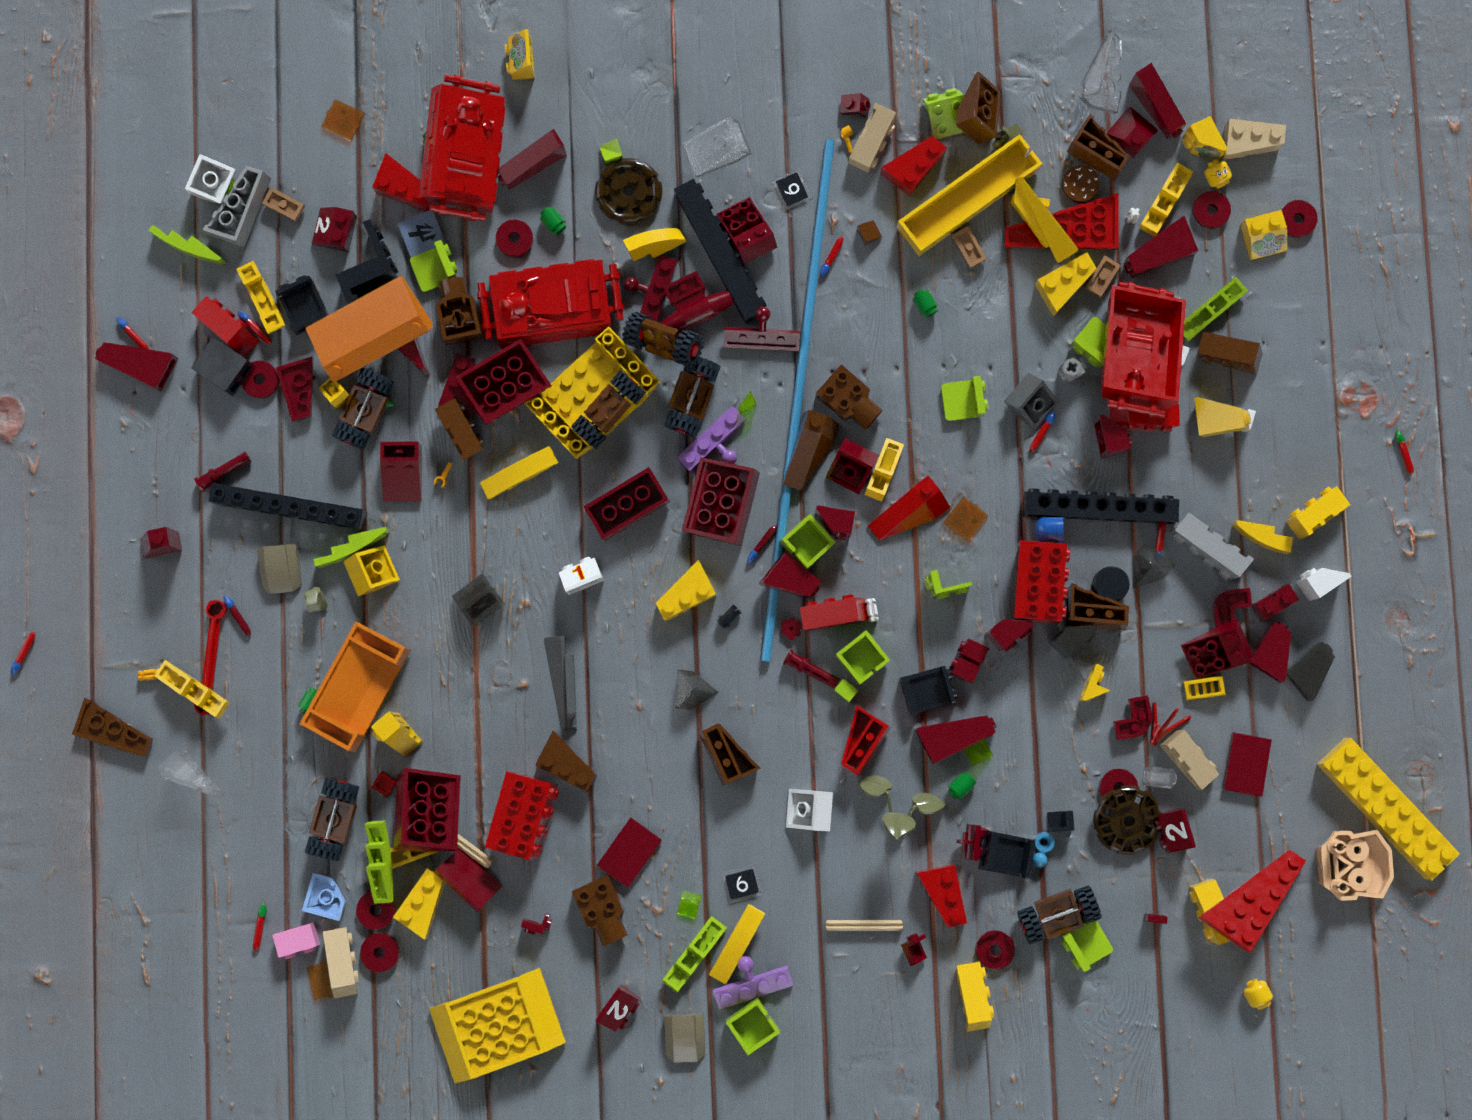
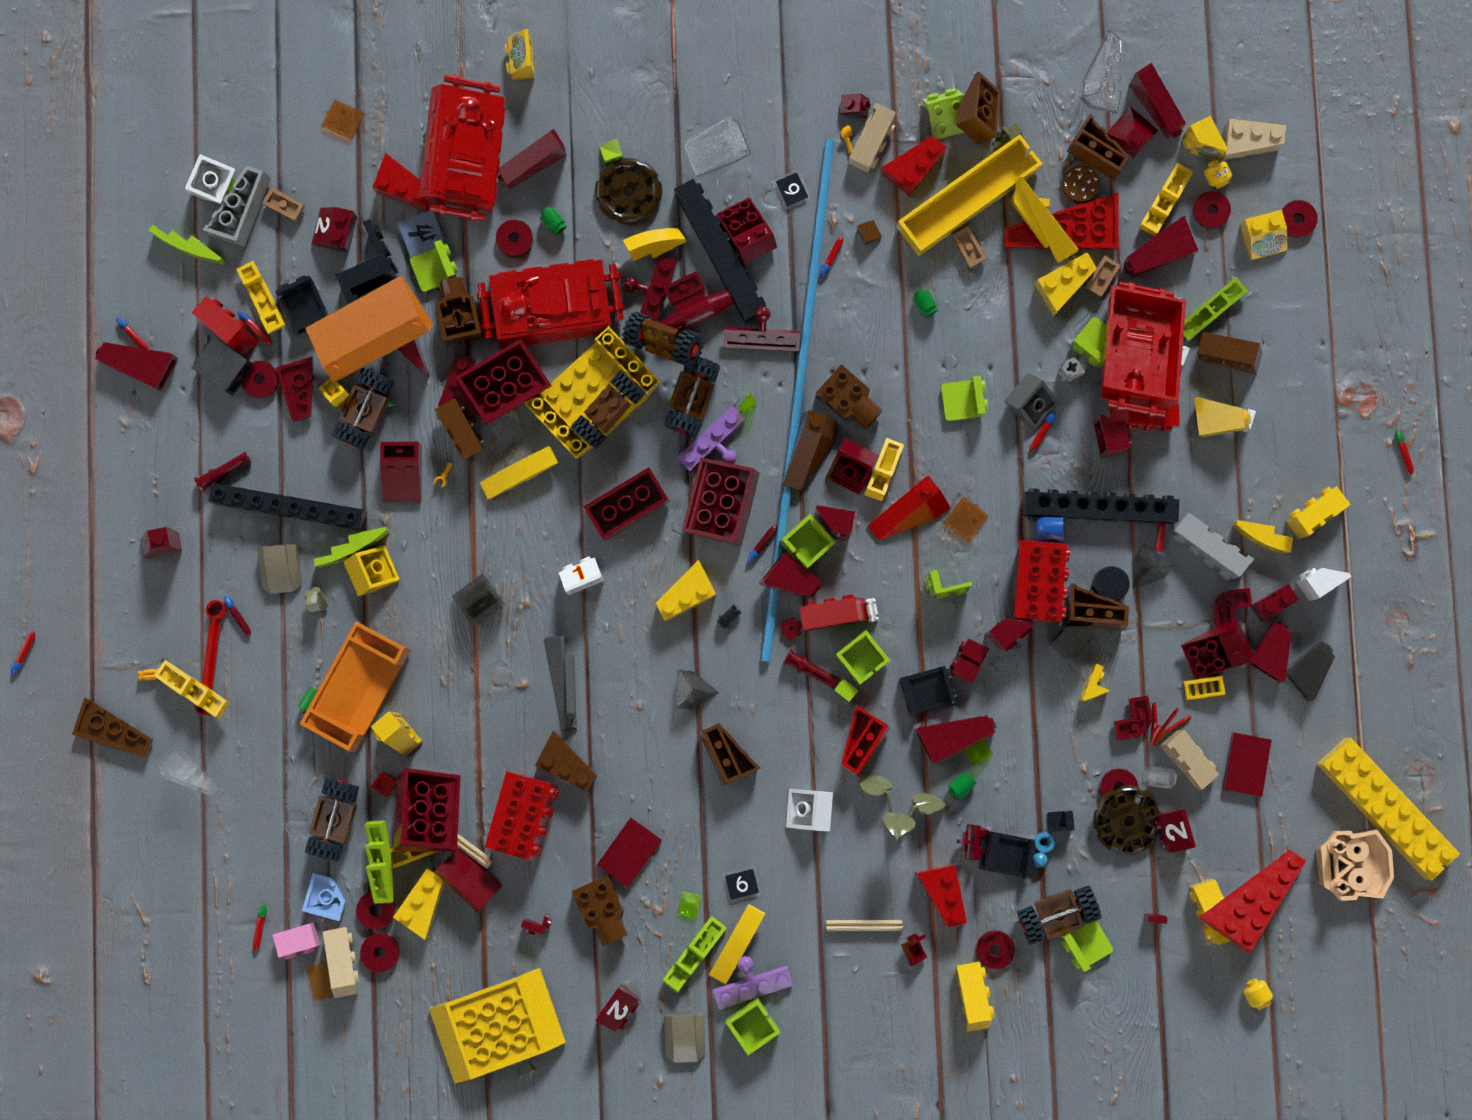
white piece [1126,208,1140,224] -> none

